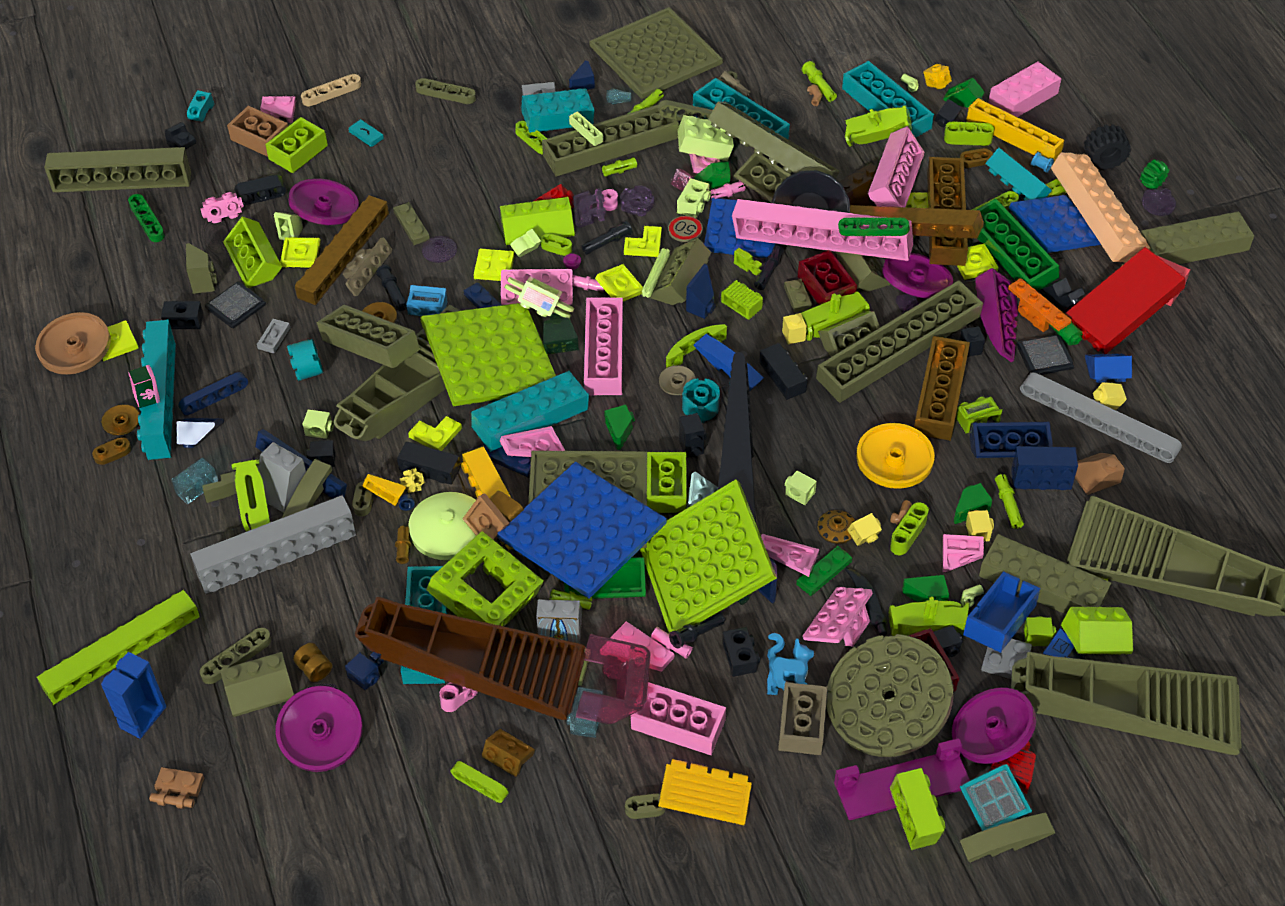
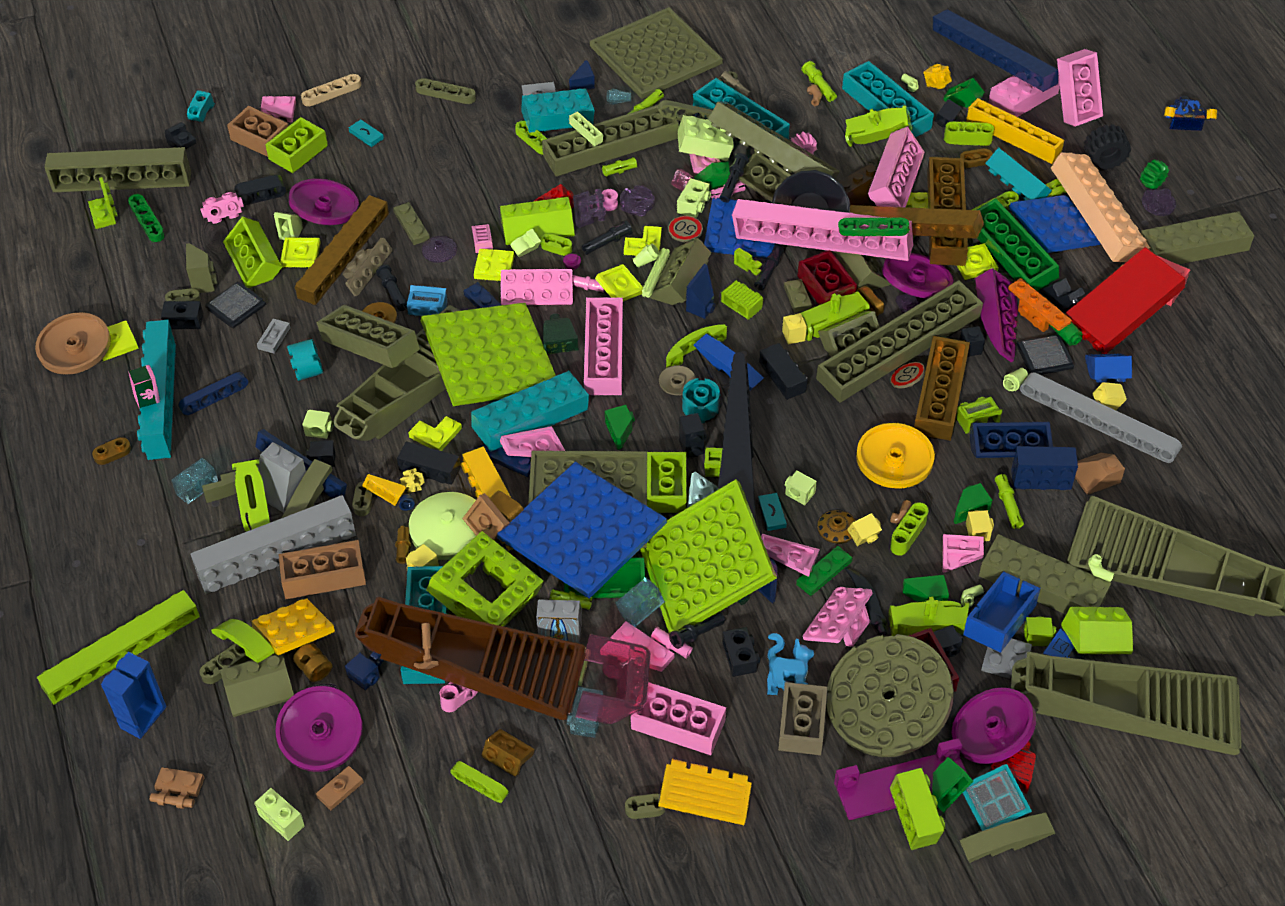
pearl gold dish [101,405,139,435] -> none
slope [177,418,224,448] -> none
yellowish green brick [505,276,574,319] -> none
dark azure bush [1031,152,1054,173] -> none
none -> lime bracket [88,177,118,229]
none -> olive beam [165,289,201,301]
none -> lime slope [211,619,275,663]
none -> yellow plate [251,598,335,655]
none -> yellowish green brick [254,788,304,841]
none -> medium nougat slope [278,540,366,599]
none -> medium nougat plate [316,766,364,811]
none -> light yellow brick [406,544,439,570]
none -> medium nougat piece [414,623,438,669]
none -> bright pink slope [472,224,493,253]
none -> clear light blue brick [615,577,665,627]
none -> yellowish green cone [633,244,660,267]
none -> lime brick [704,448,723,477]
none -> black pin [719,153,749,203]
none -> teal tile [758,493,787,531]
none -> bright pink gear [791,132,817,155]
none -> pearl gold plate [857,286,884,316]
none -> piece [890,362,926,388]
none -> green slope [932,757,973,813]
none -> dark blue brick [933,9,1059,92]
none -> yellowish green cone [1003,368,1028,391]
none -> bright pink brick [1057,49,1103,126]
none -> yellowish green arm [1088,554,1114,582]
none -> torso [1164,96,1217,131]

